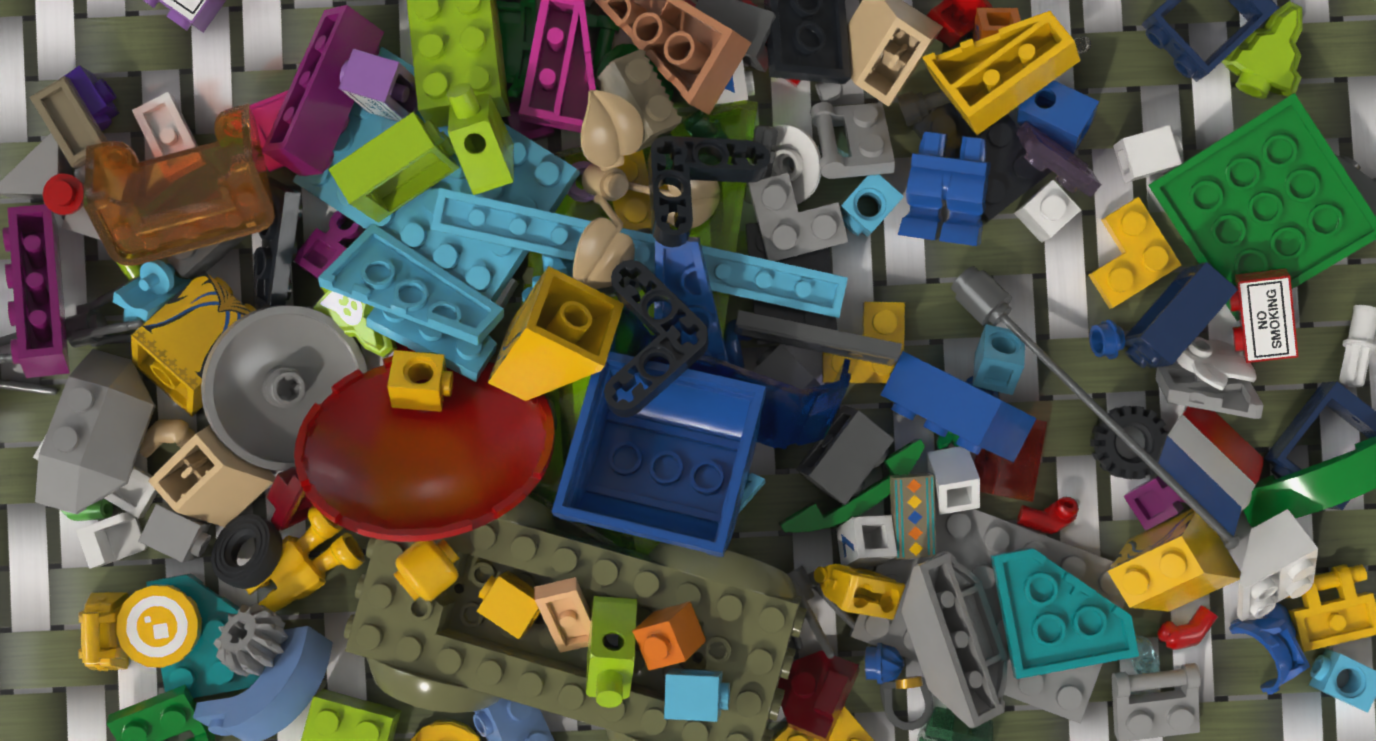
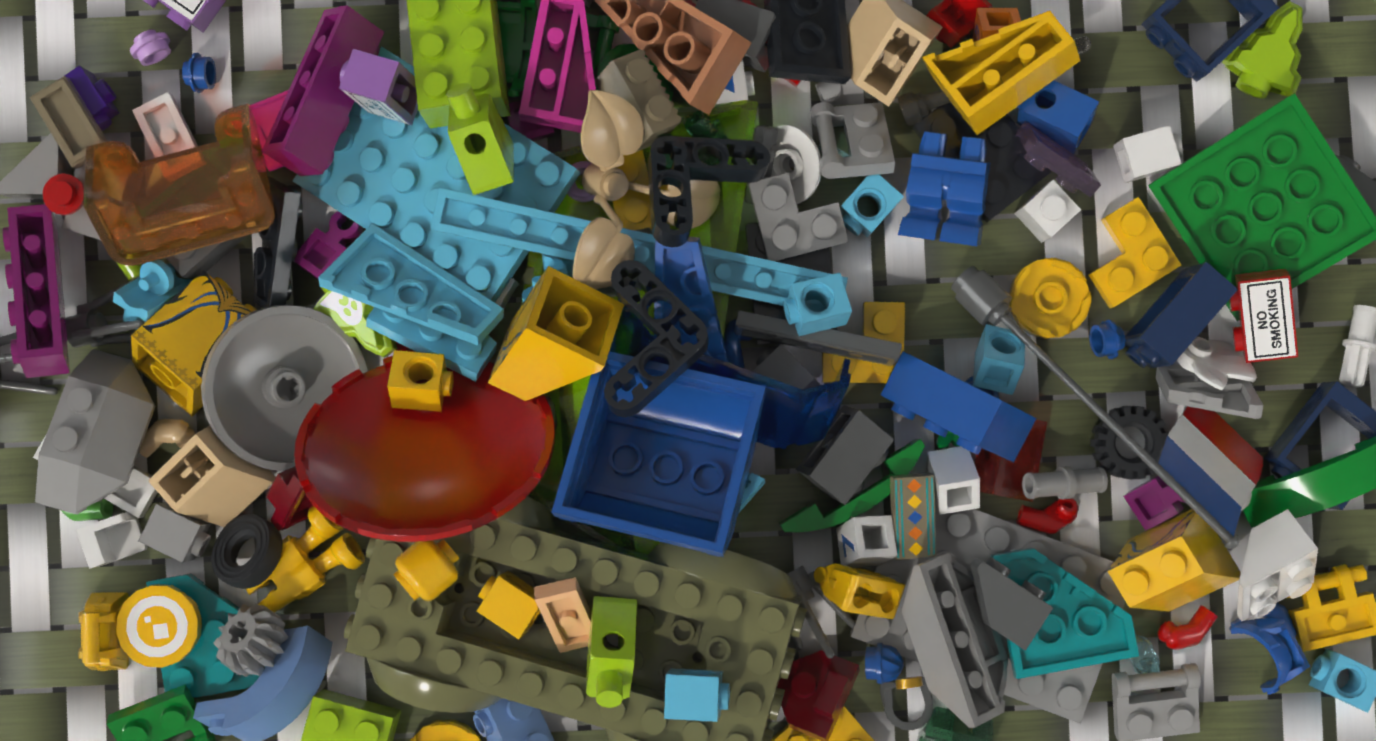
lime window [328,112,459,223] -> none
orange brick [632,601,706,671] -> none
none -> lavender plate [130,30,171,66]
none -> blue plate [182,53,216,93]
none -> medium azure brick [783,273,852,336]
none -> dark grey slope [971,557,1053,650]
none -> yellow tile [1009,258,1091,339]
none -> light grey pin [1022,466,1108,499]

